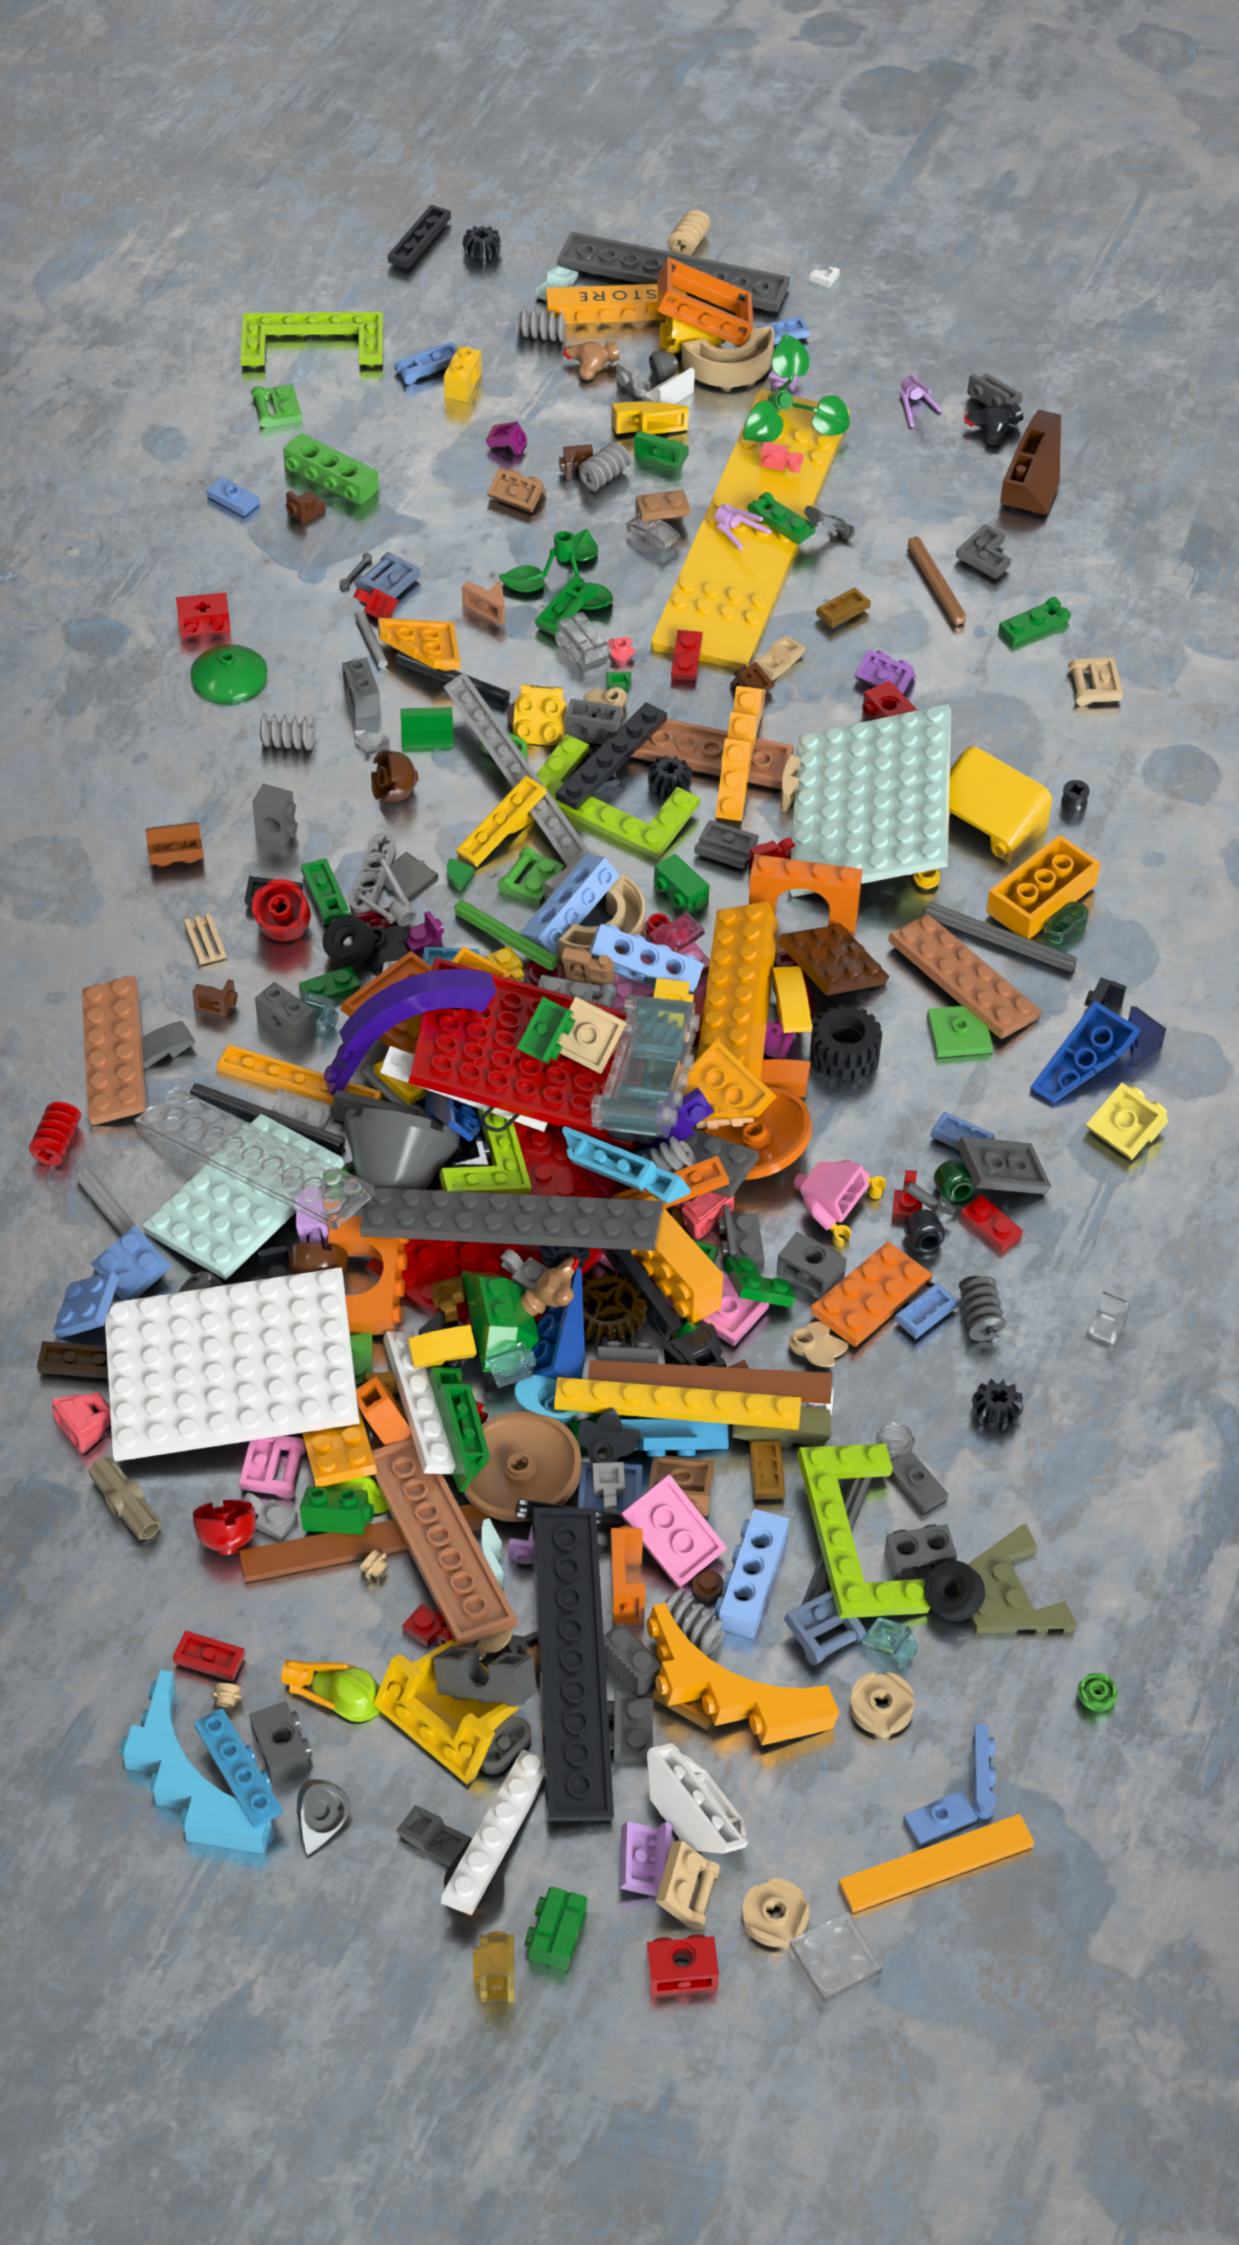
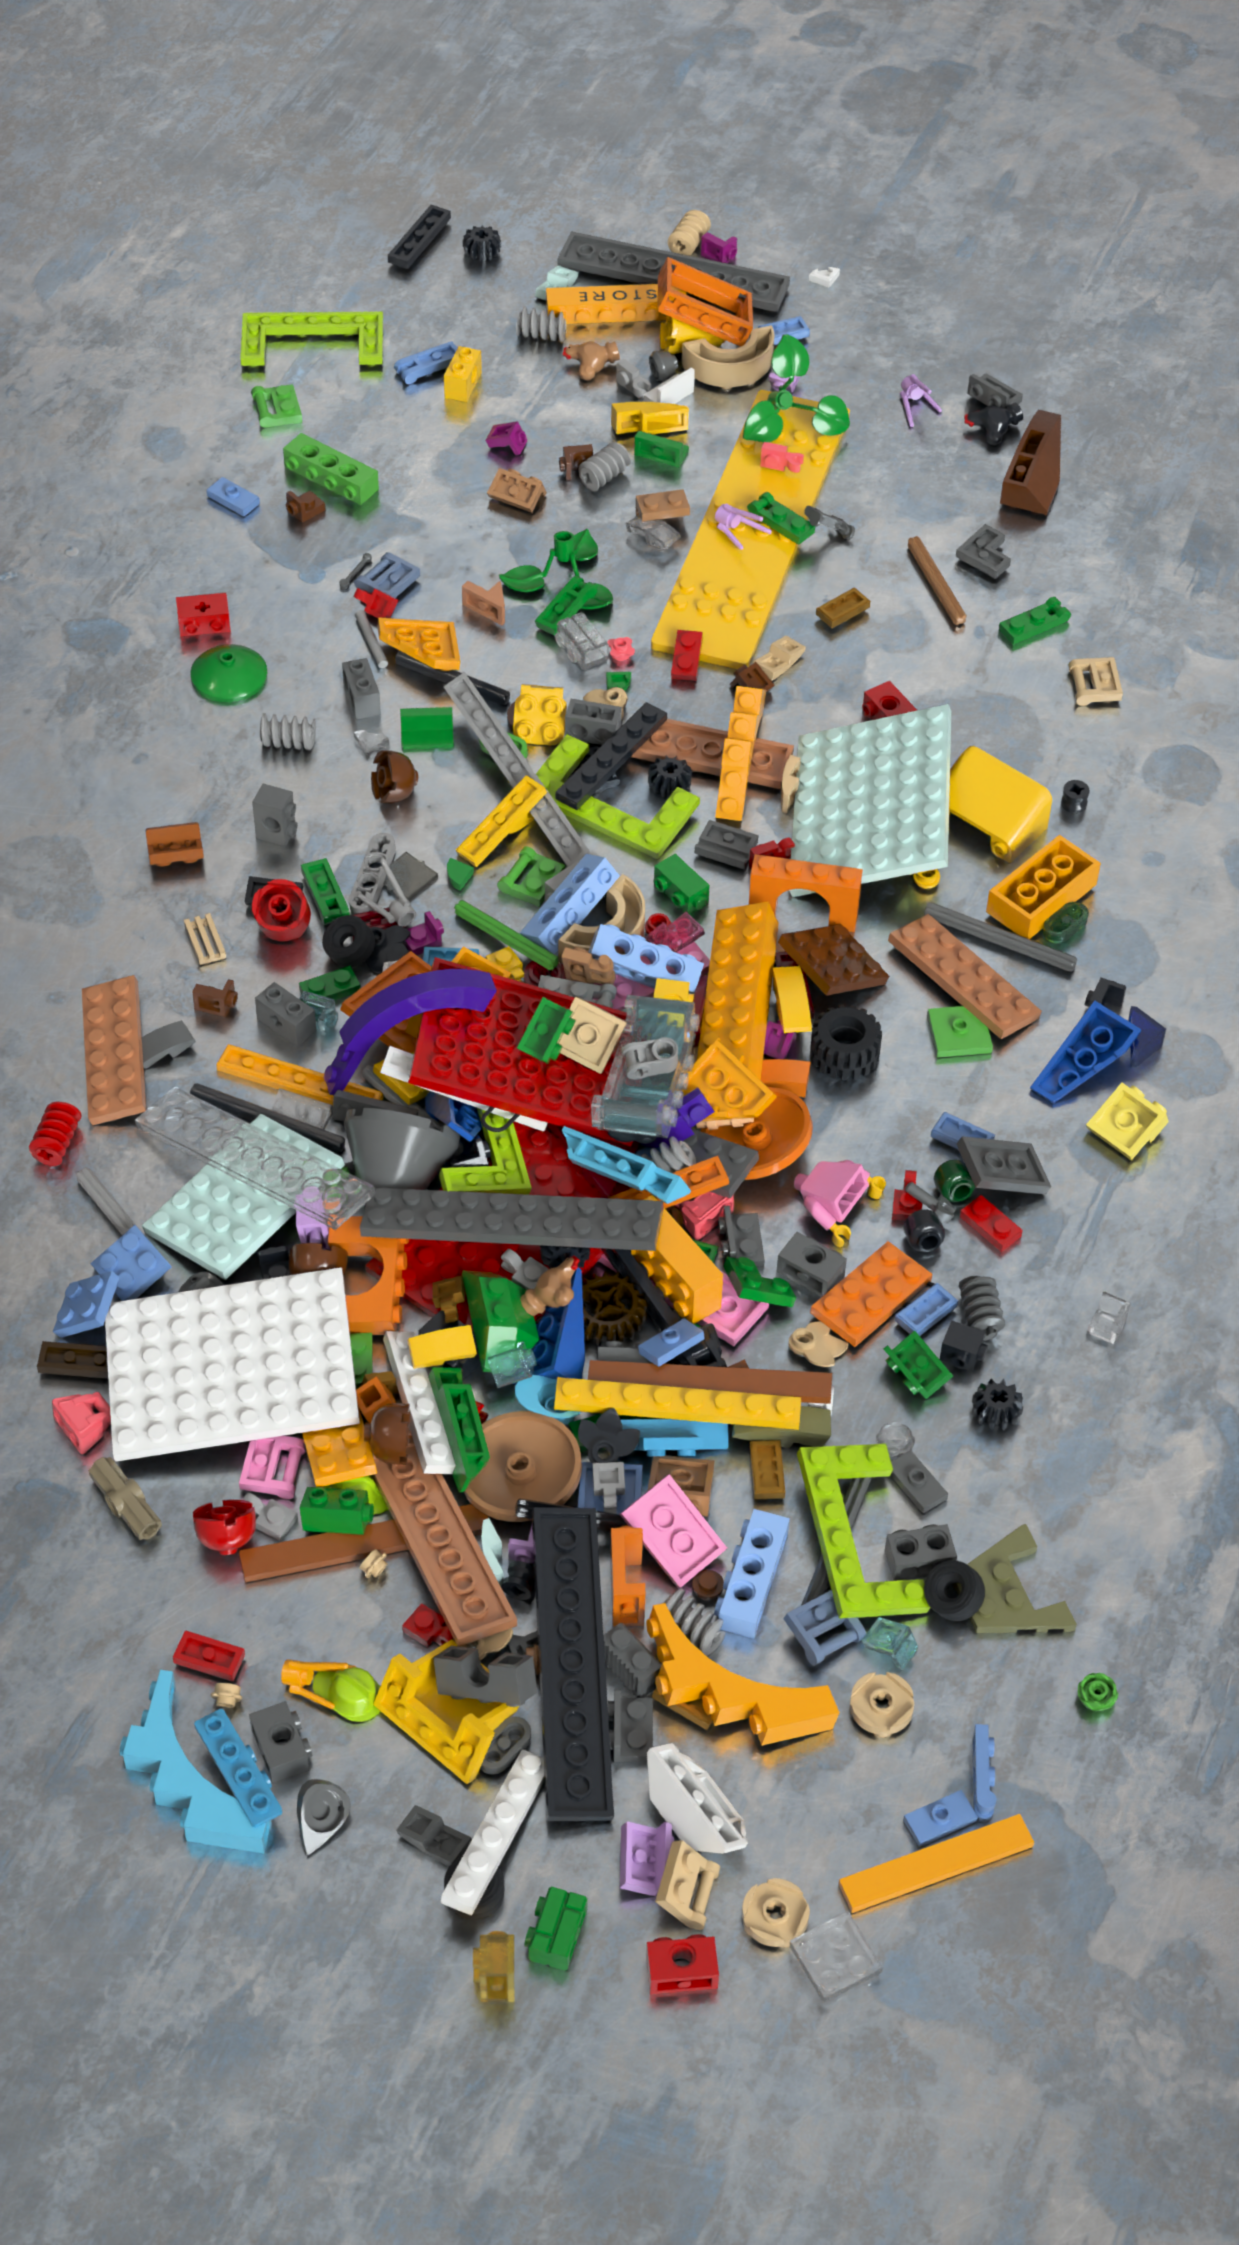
medium lavender bracket [854,649,916,694] -> none
none -> reddish brown cylinder [364,1403,410,1465]
none -> black wheel [501,1561,535,1600]
none -> light grey piece [621,1037,678,1080]
none -> medium blue plate [638,1318,705,1367]
none -> magenta bracket [701,232,737,263]
none -> green bracket [883,1331,953,1399]
none -> black brick [940,1320,988,1371]

